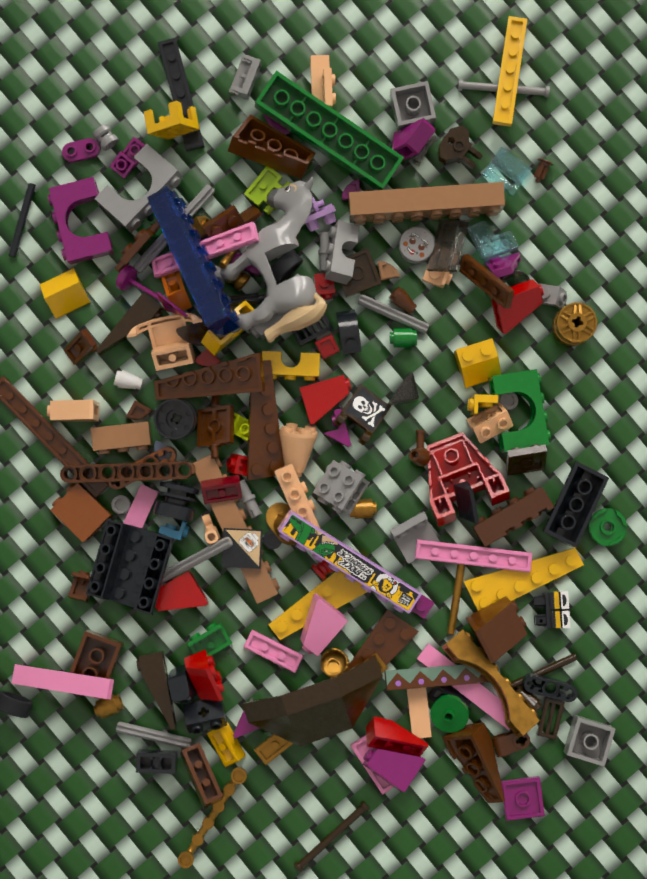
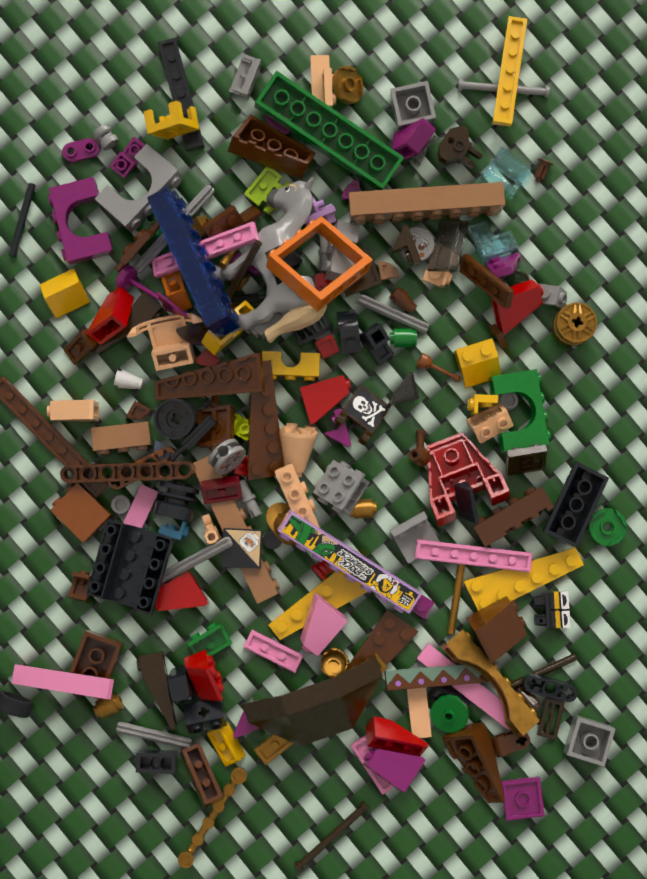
none -> red slope [86,287,134,345]
none -> black axle [170,415,216,461]
none -> light grey head [208,439,246,475]
none -> dark brown bar [222,240,262,305]
none -> orange window [266,216,373,312]
none -> pearl gold tile [332,65,364,105]
none -> black brick [359,323,394,365]
none -> dark brown slope [392,225,421,266]
none -> dark orange hinge [416,353,461,382]
none -> reddish brown tile [489,324,509,349]

